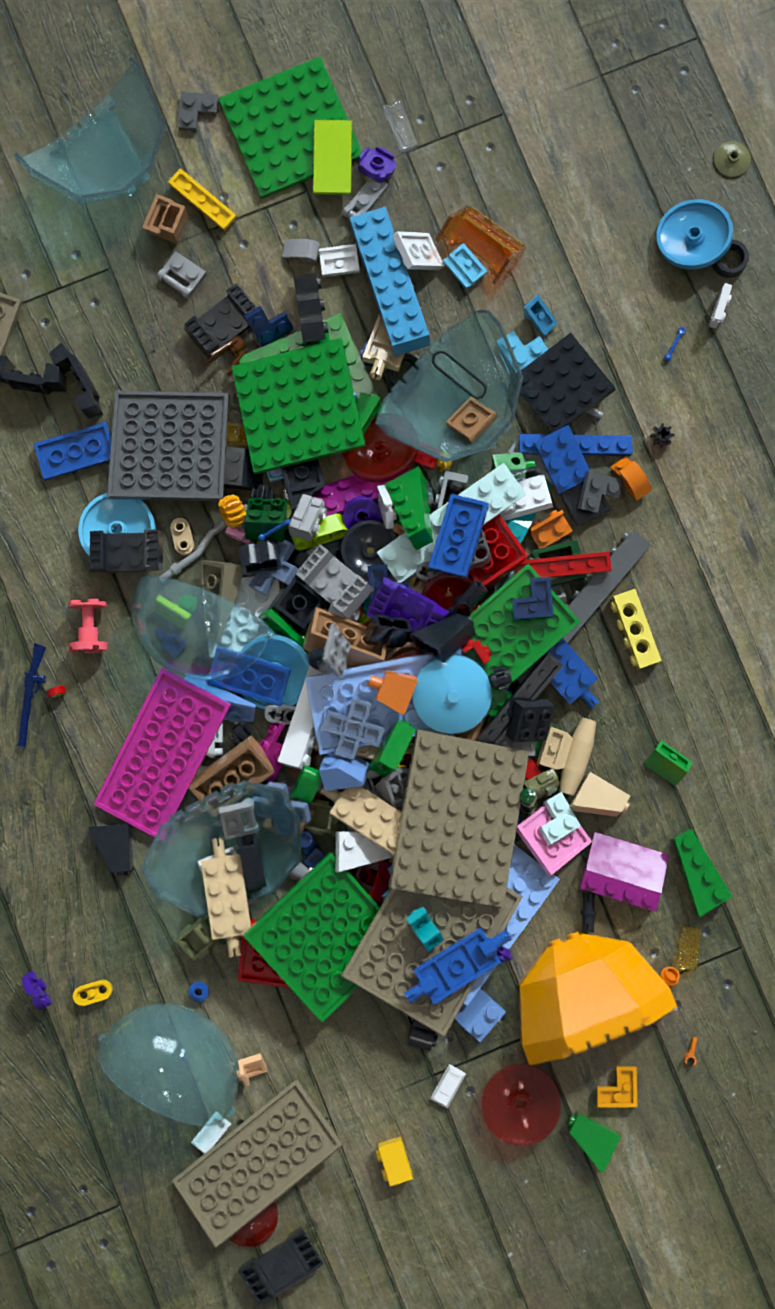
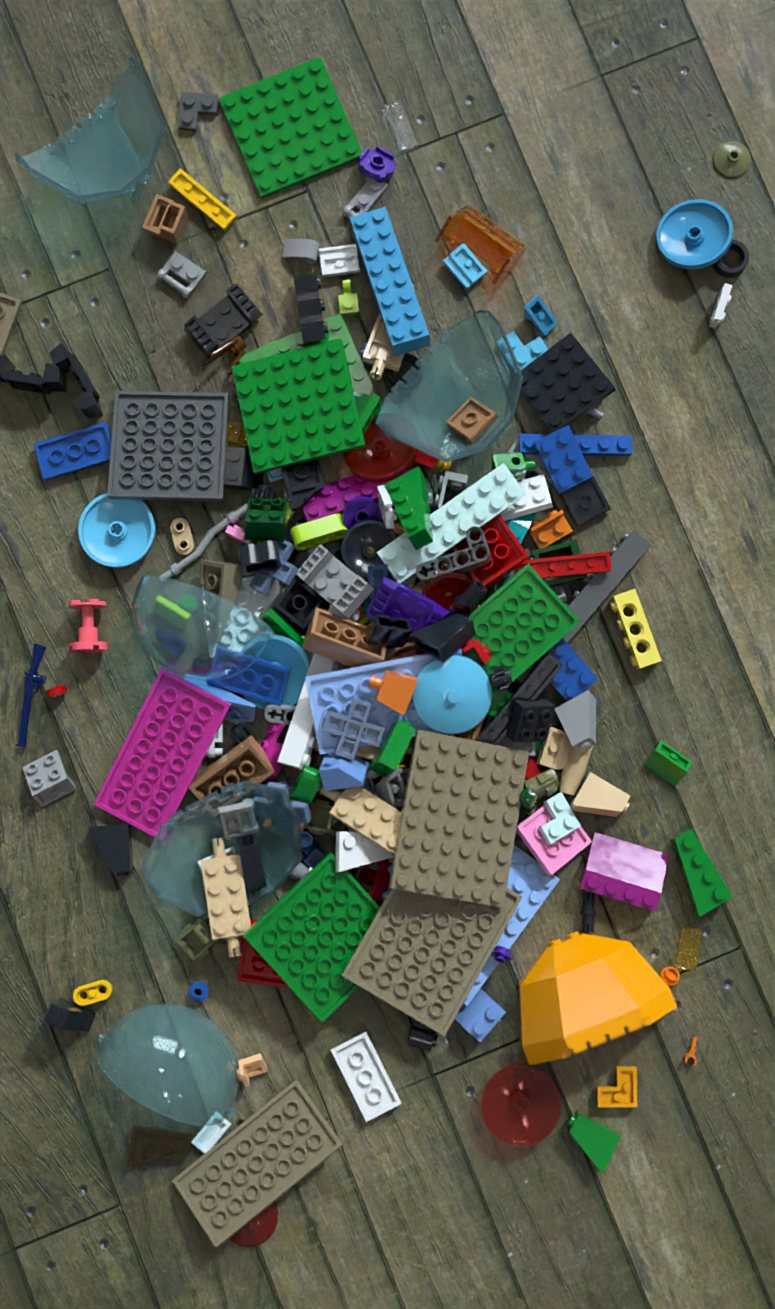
dark purple plate [22,970,52,1011] -> none
black plate [90,529,163,573] -> none
light orange gear [218,494,246,529] -> none
black plate [238,1227,324,1306] -> none
dark blue plate [244,306,294,347] -> none
blue hinge [258,519,291,542] -> none
light grey brick [288,494,327,541] -> none
light grey plate [309,624,350,679] -> none
lime tile [313,120,352,195] -> none
yellow brick [376,1136,413,1186] -> none
white plate [392,231,444,270] -> none
blue plate [404,928,512,1005] -> none
teal brick [406,907,444,952] -> none
blue plate [428,494,489,578] -> none
white tile [430,1064,466,1108] -> none
black piece [432,350,487,399] -> none
dark blue plate [512,577,554,620] -> none
dark grey plate [578,471,623,513] -> none
orange brick [611,456,652,501] -> none
black gear [650,423,675,448] -> none
blue hinge [664,327,686,362] -> none
none -> light grey bracket [23,750,76,807]
none -> black slope [44,998,97,1031]
none -> dark brown wing [127,1125,192,1166]
none -> white plate [331,1031,402,1122]
none -> lime plate [338,280,359,315]
none -> light grey slope [555,690,596,753]

